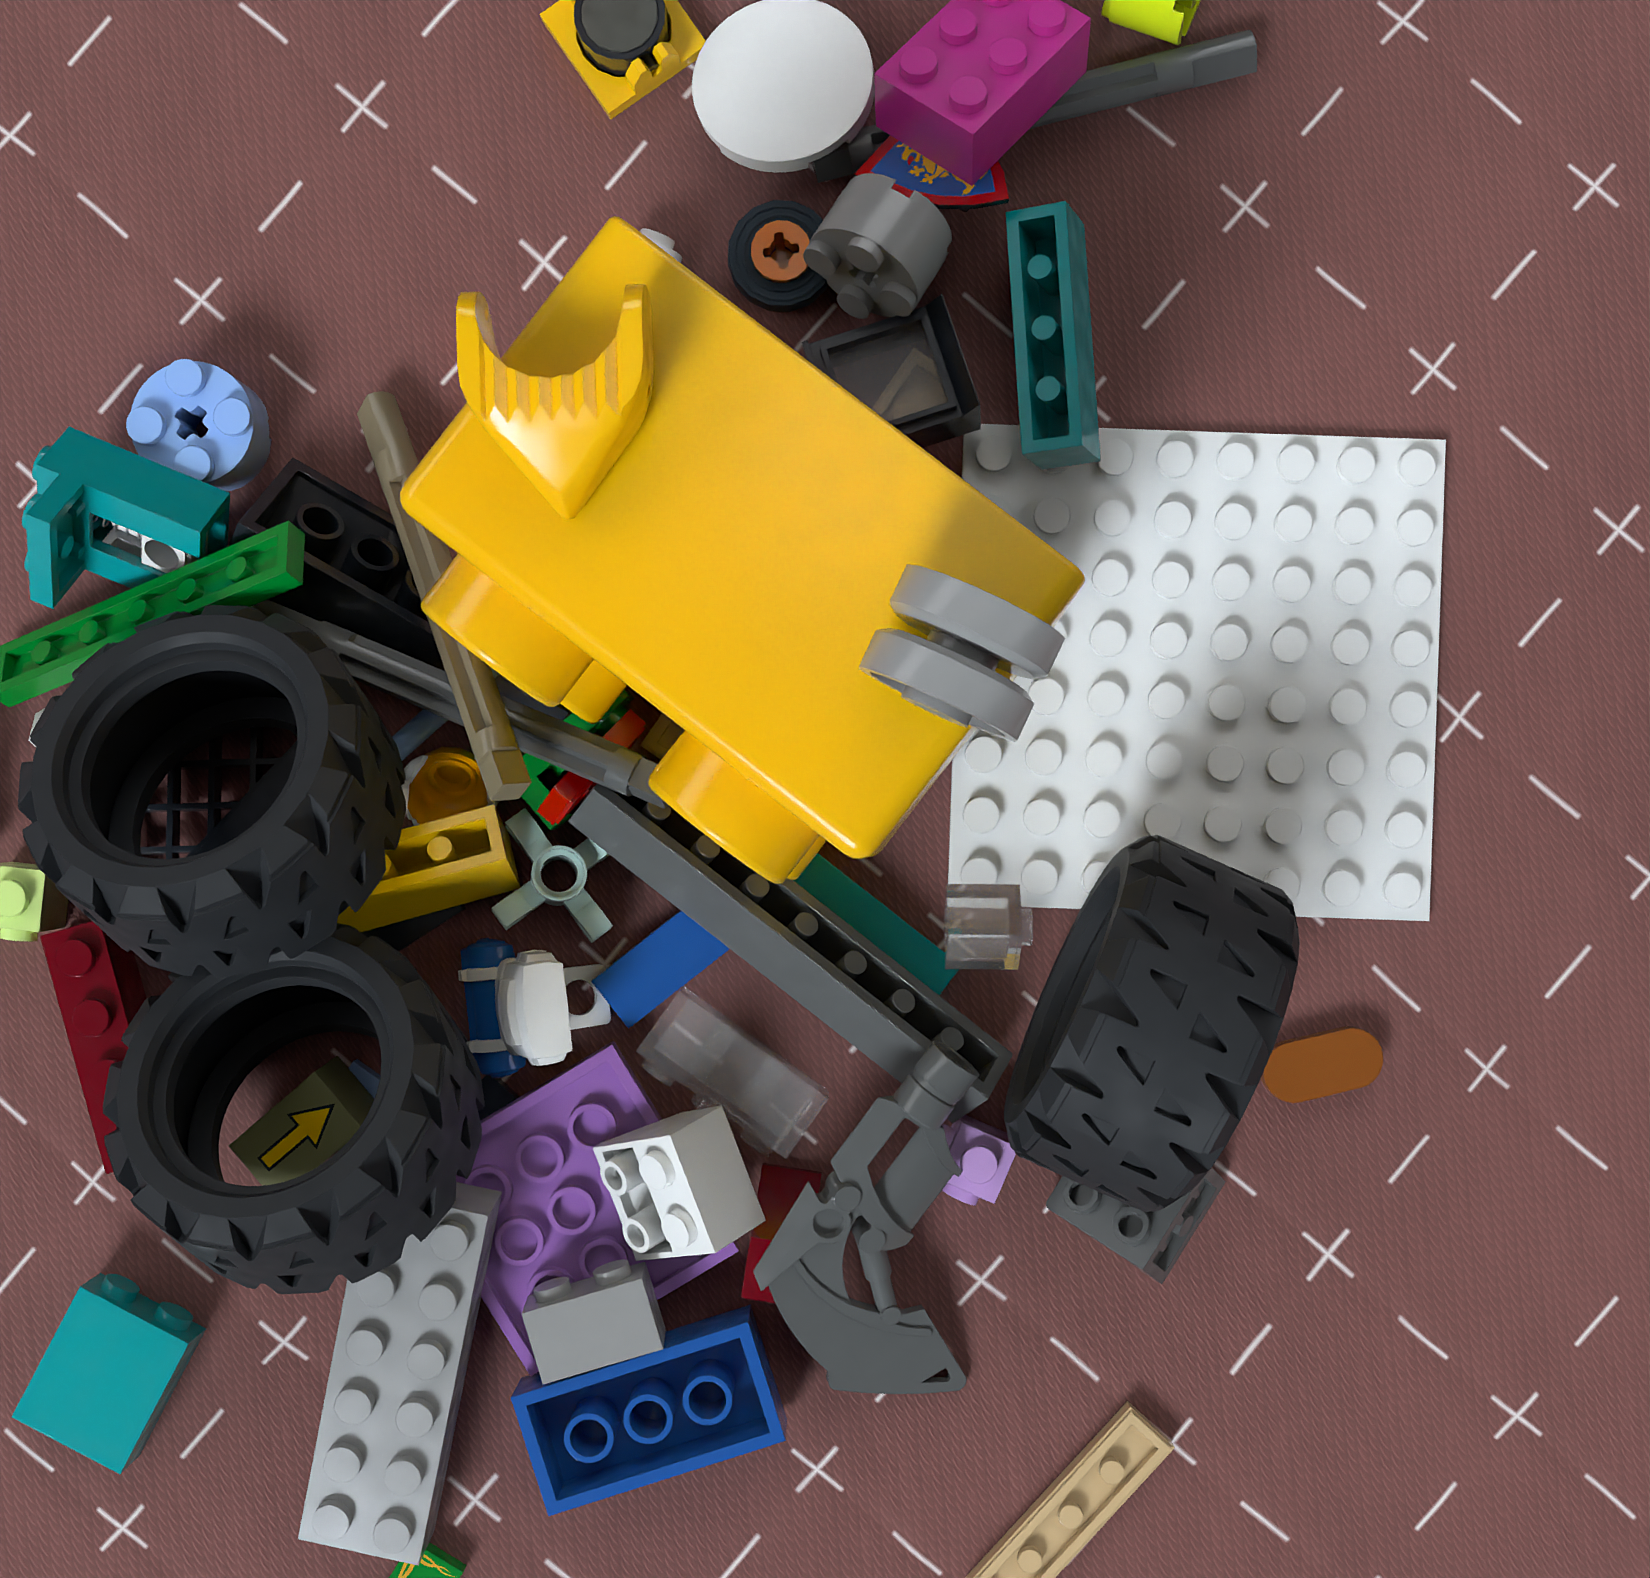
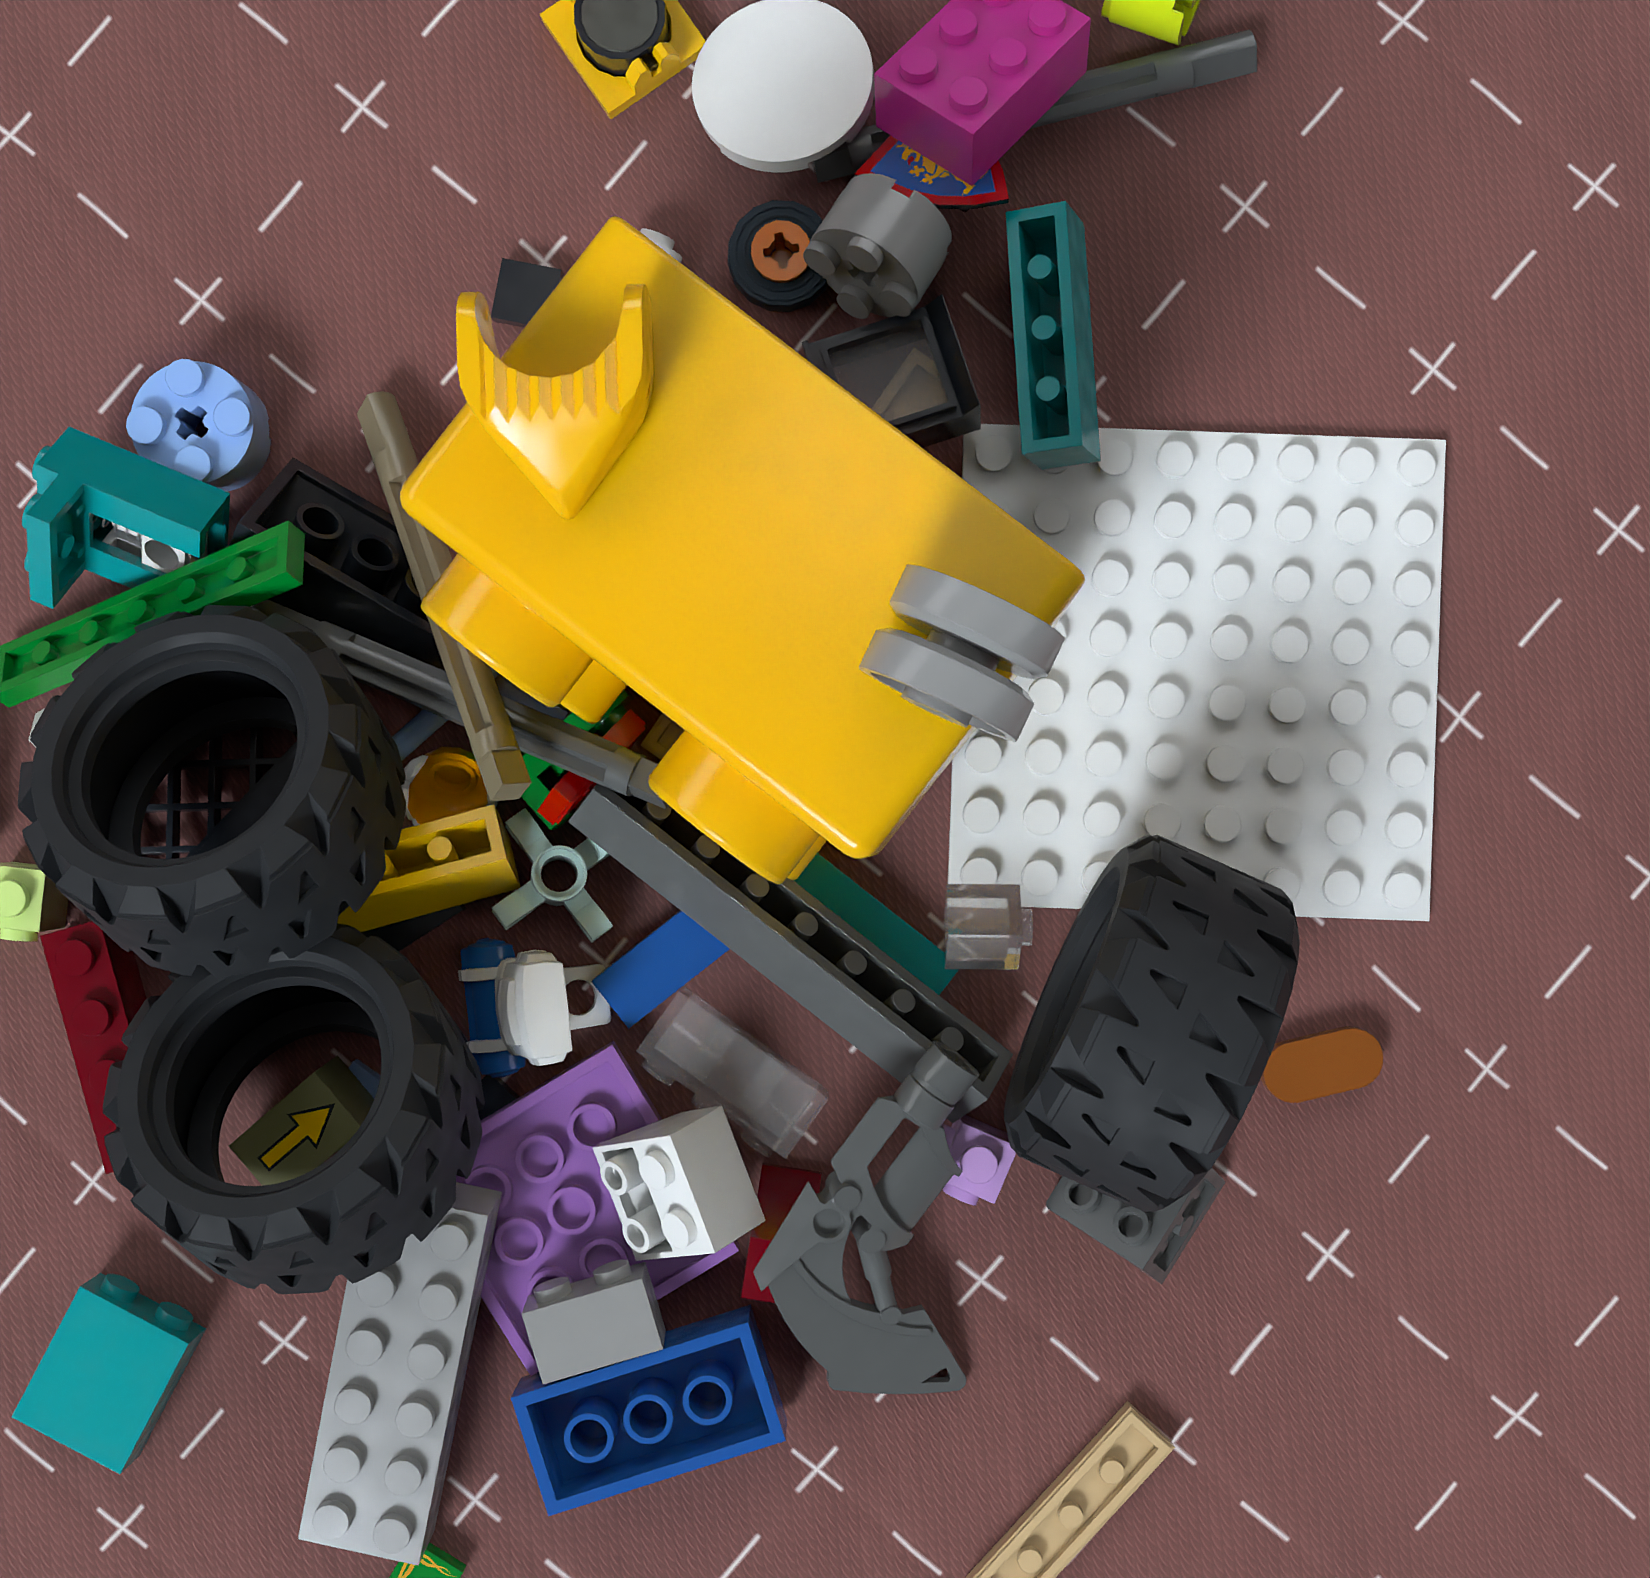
none -> black tile [491,258,564,328]

